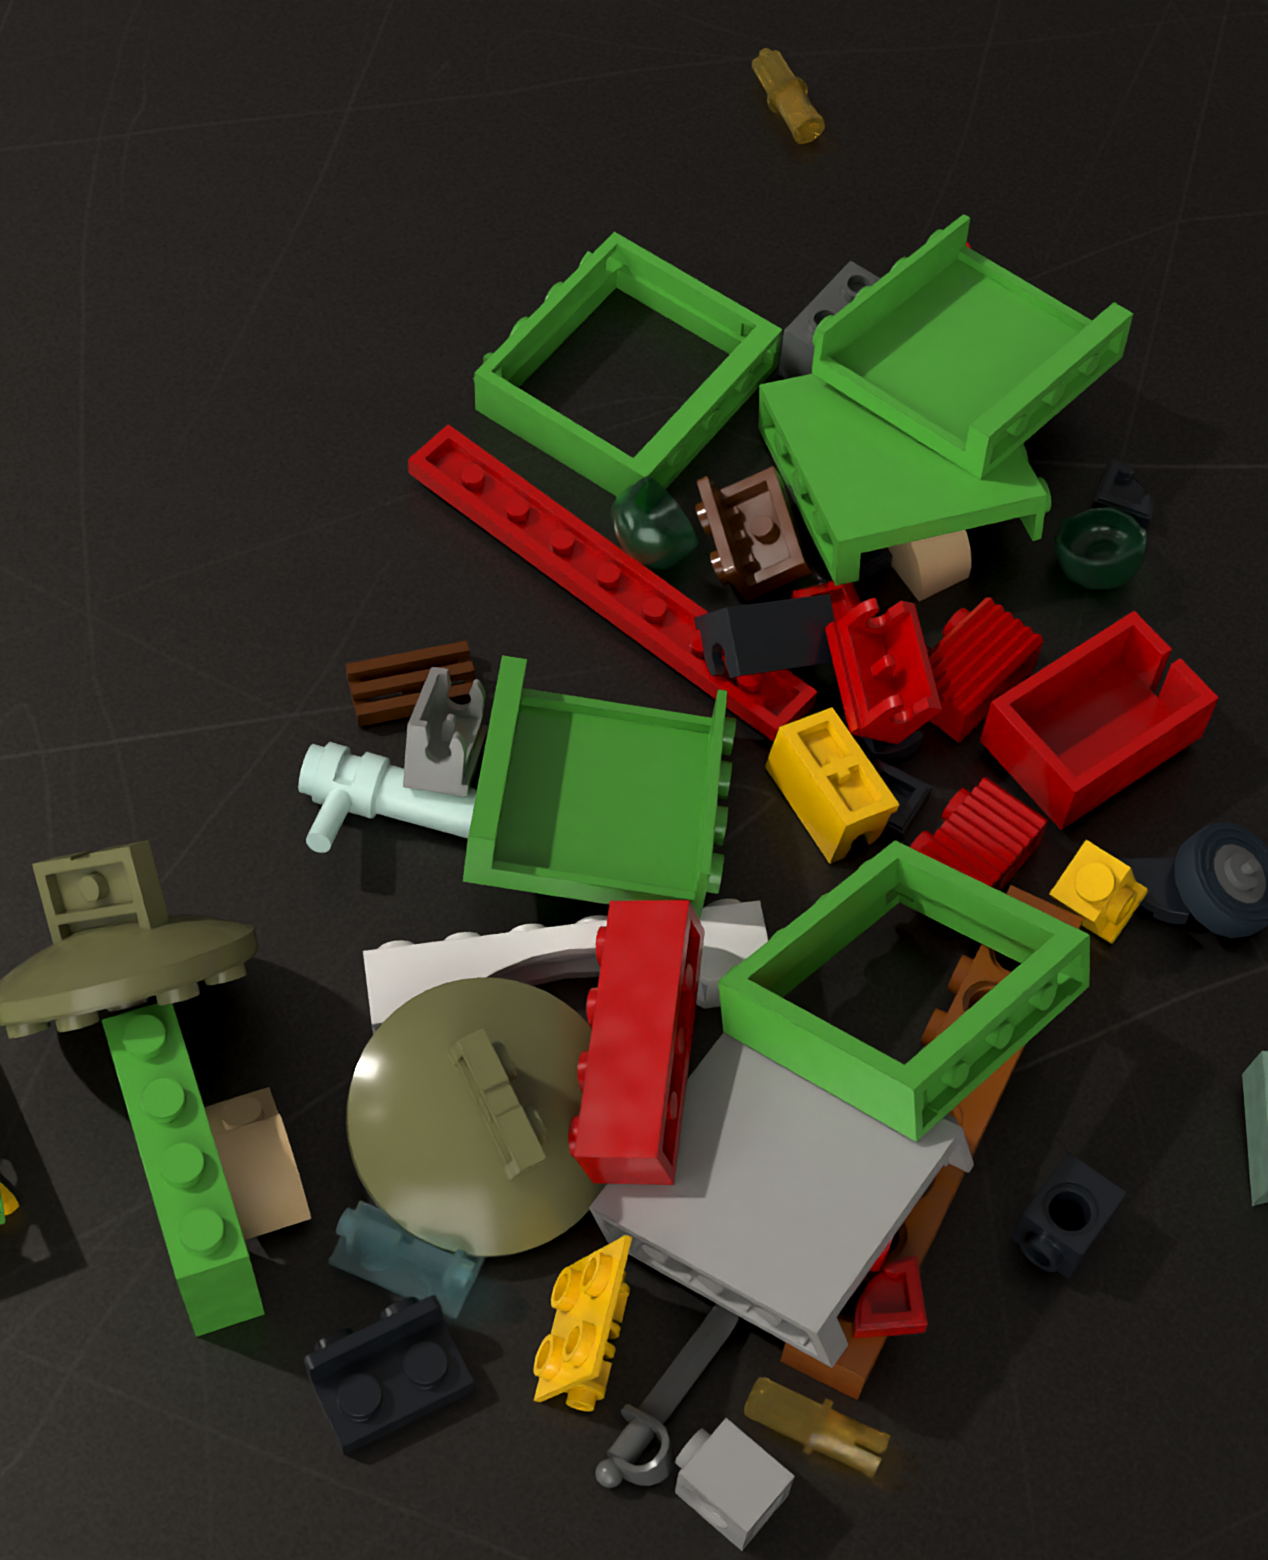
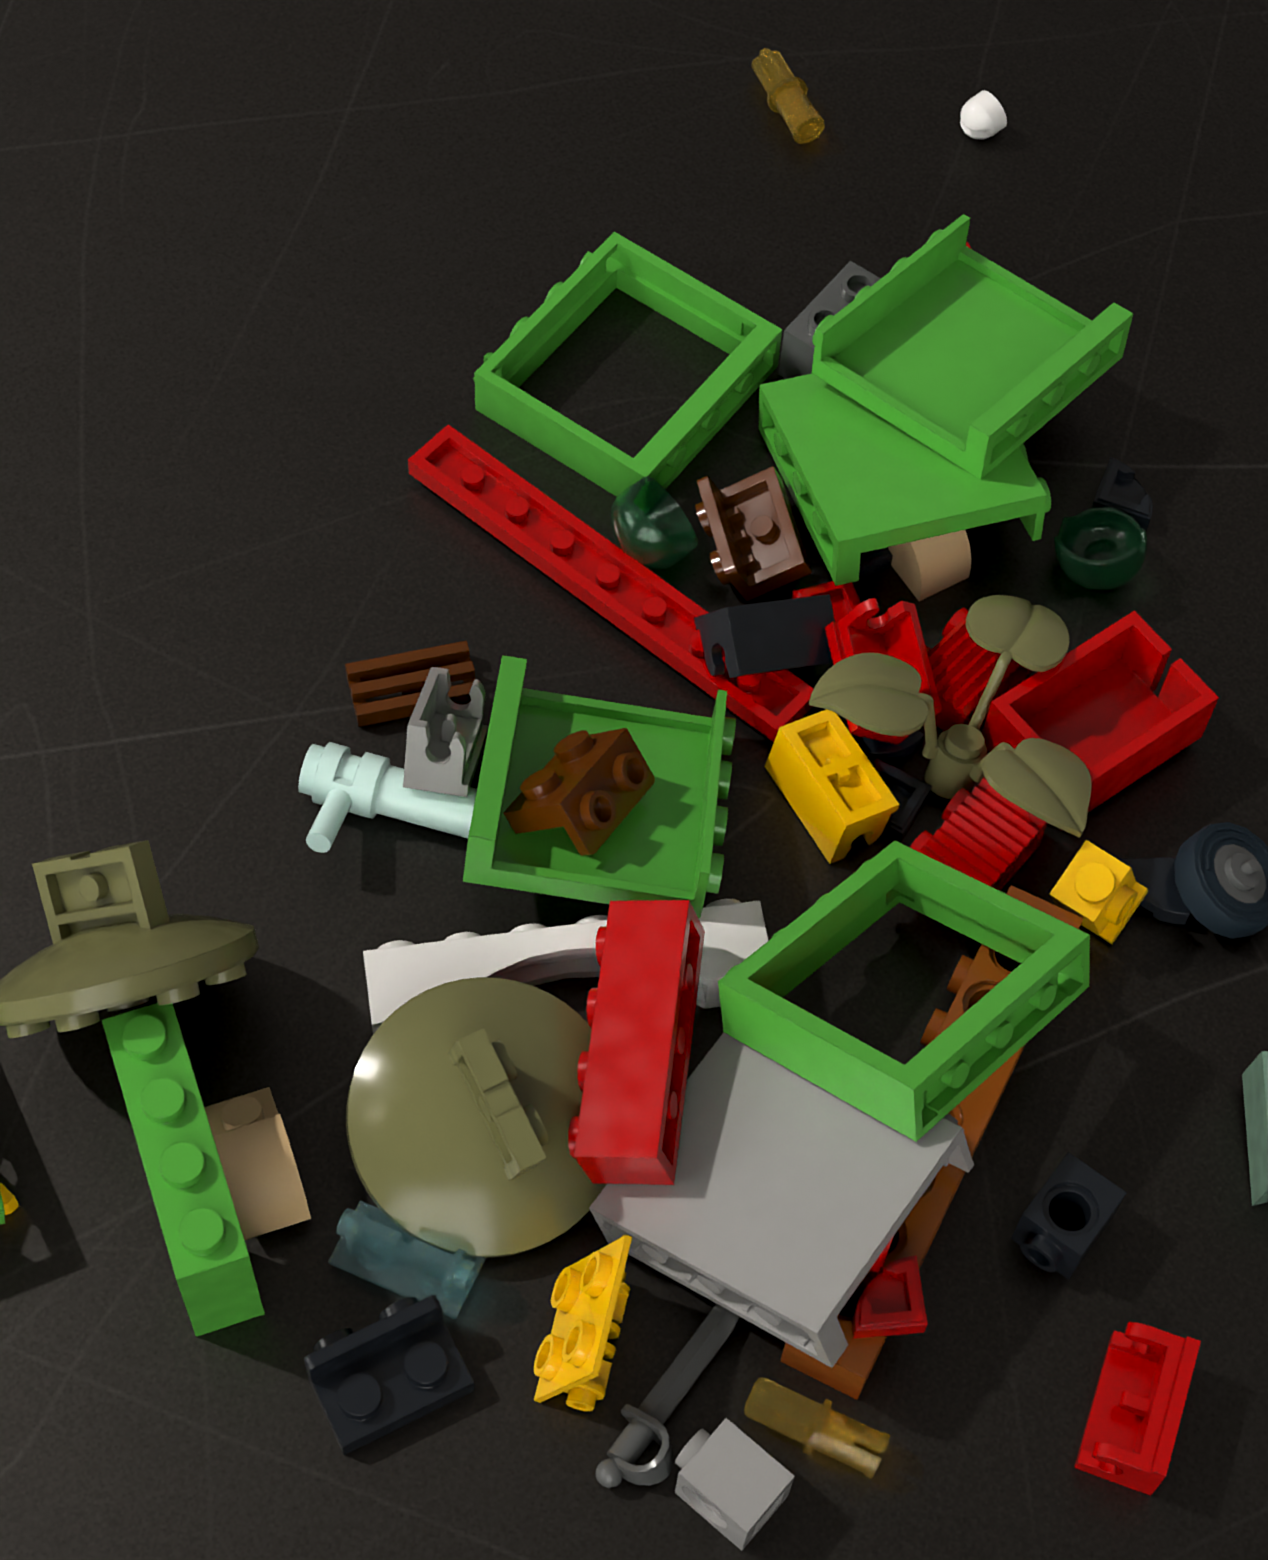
none -> reddish brown bracket [503,728,655,856]
none -> olive plant [809,595,1092,838]
none -> white hinge [960,90,1007,139]
none -> red hinge [1074,1322,1201,1496]

